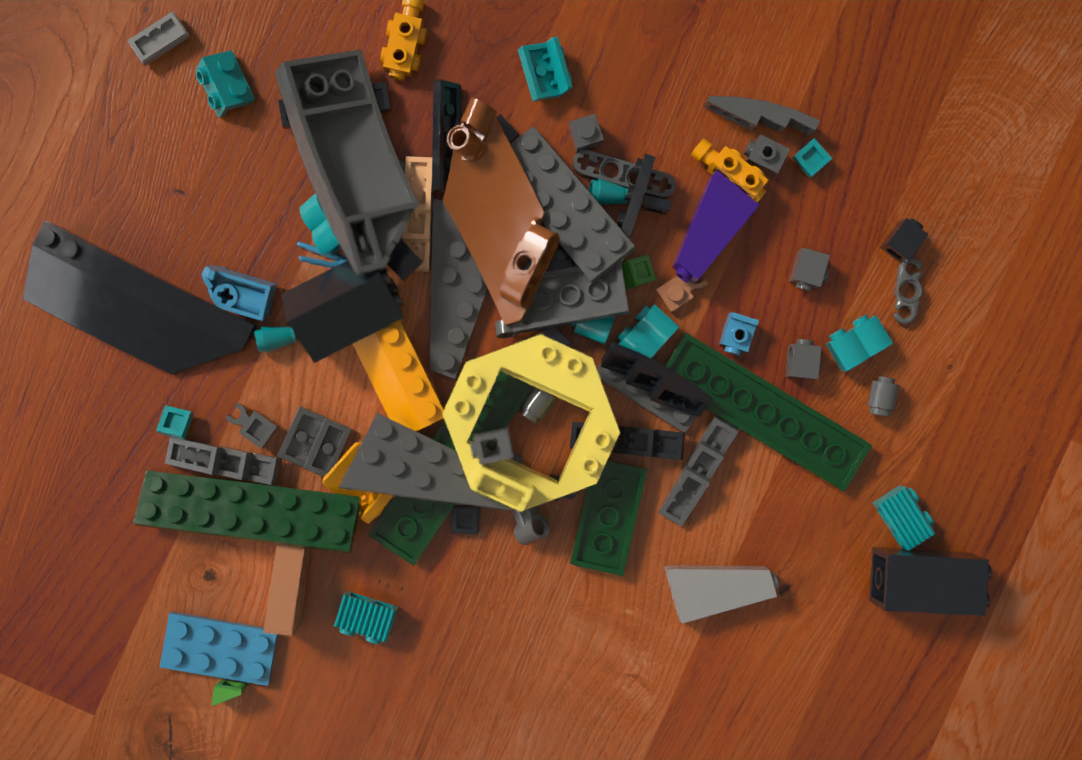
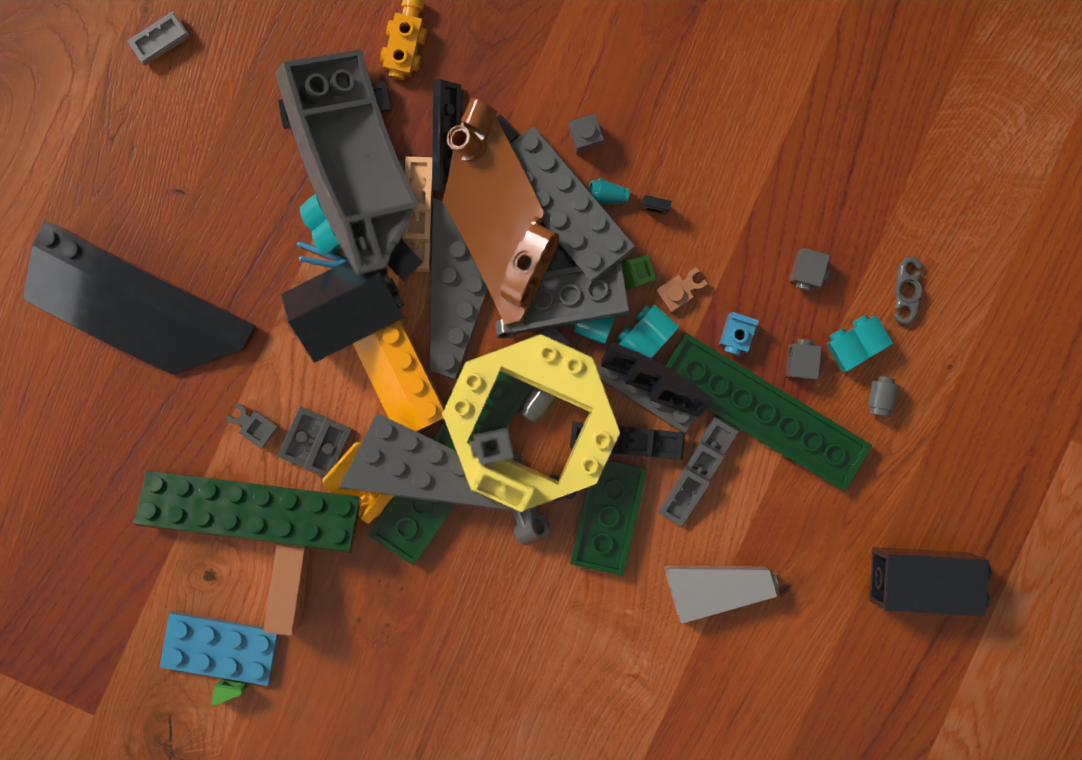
teal plate [156,405,194,440] -> none
dark grey slope [165,437,282,485] -> none
teal bracket [196,50,255,117] -> none
dark azure piece [201,265,277,321] -> none
teal cone [254,327,296,353] -> none
teal brick [334,591,399,644] -> none
black tile [451,505,480,534] -> none
teal bracket [518,37,572,102] -> none
dark grey beam [573,150,676,199] -> none
black plate [617,154,656,263] -> none
dark purple slope [672,170,759,284] -> none
light orange brick [691,138,768,202] -> none
dark grey slope [704,96,820,136] -> none
dark grey brick [743,135,790,178] -> none
teal plate [792,138,832,178] -> none
teal brick [872,485,935,551] -> none
black brick [880,218,928,263] -> none

